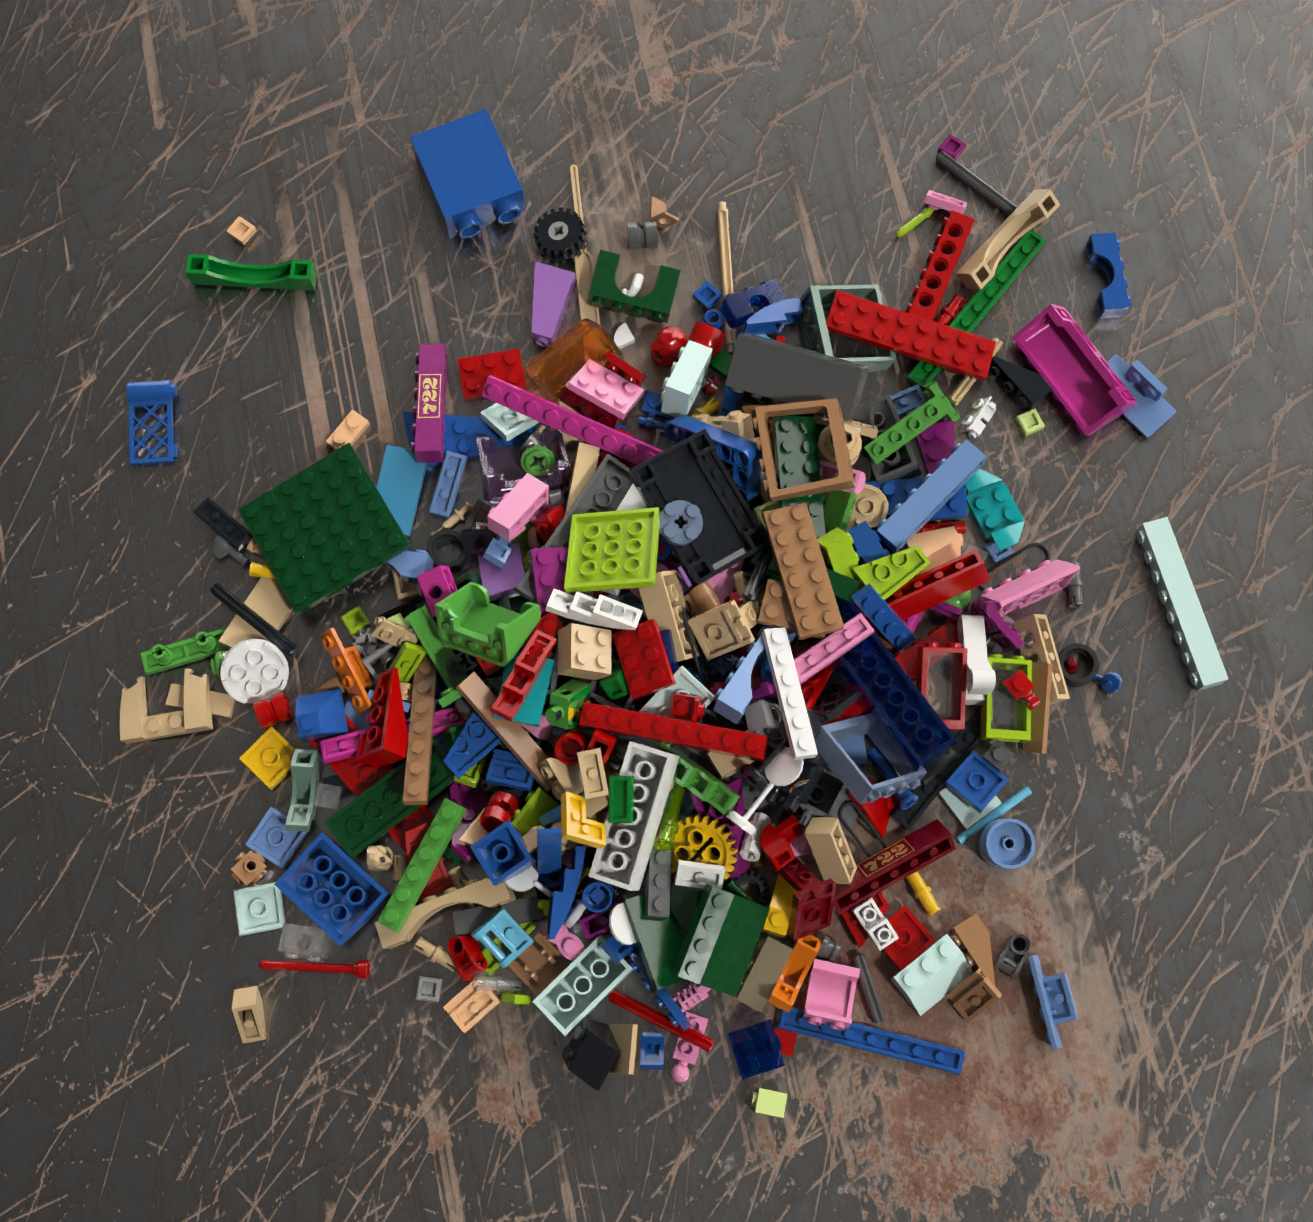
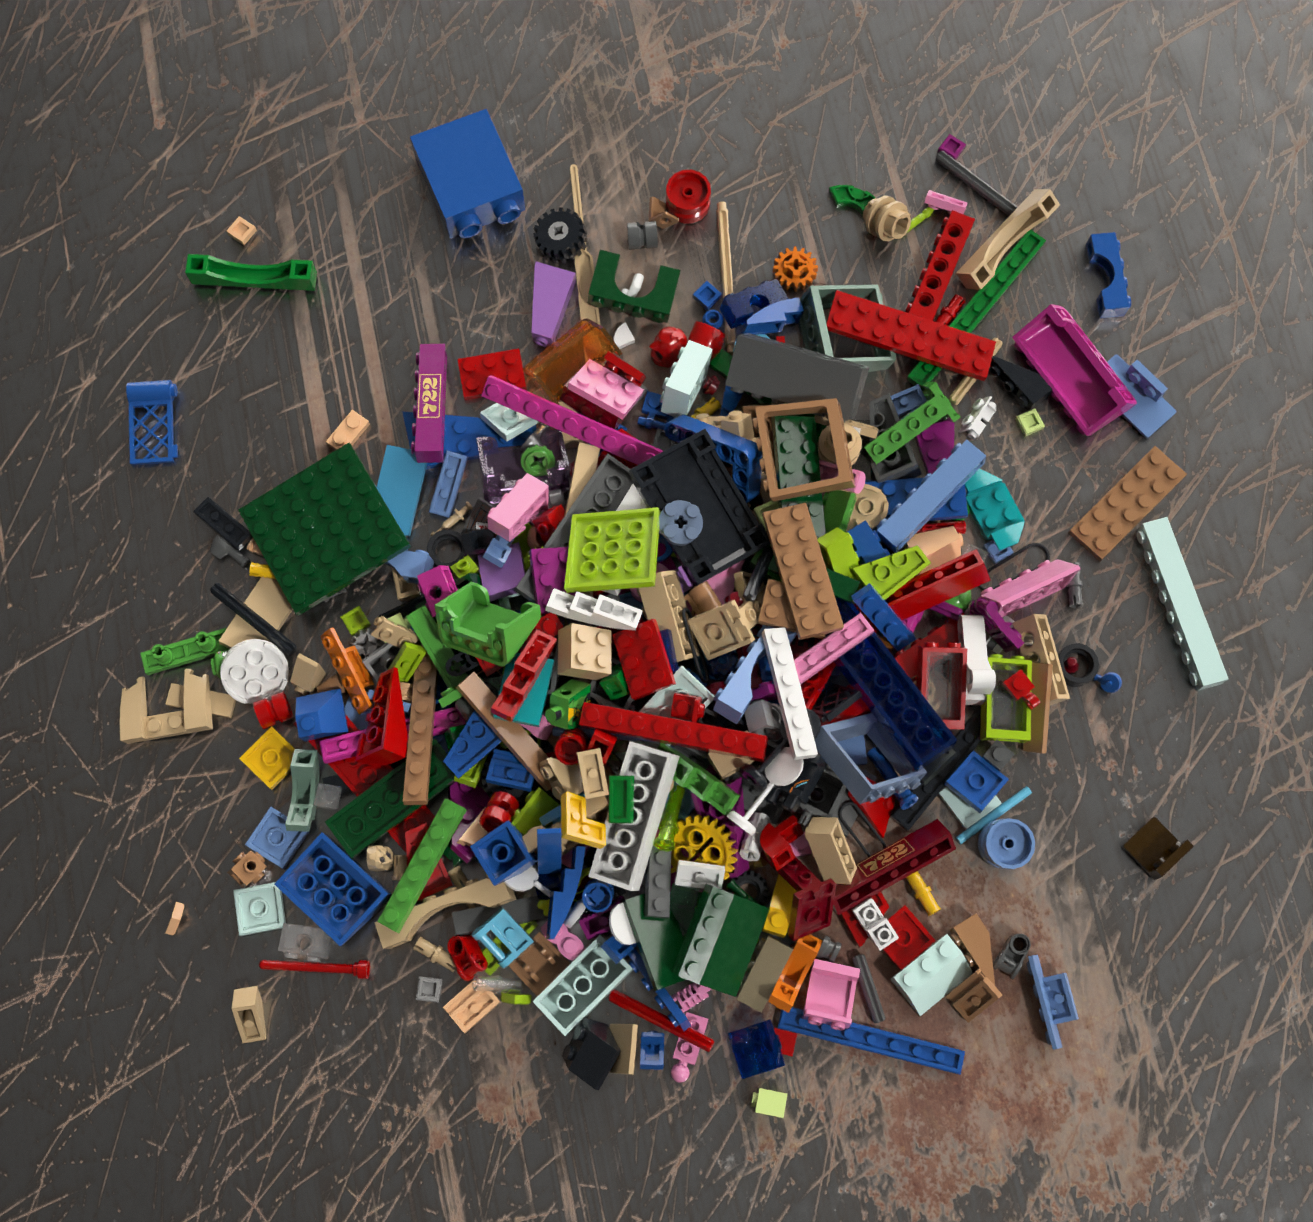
none -> light nougat tile [166,902,184,935]
none -> tan slope [290,653,327,696]
none -> lime bracket [450,555,480,580]
none -> red wheel [666,169,711,224]
none -> orange gear [773,246,818,292]
none -> green tile [829,185,875,217]
none -> tan piece [863,196,911,242]
none -> medium nougat plate [1068,446,1187,562]
none -> dark brown bracket [1123,817,1194,880]

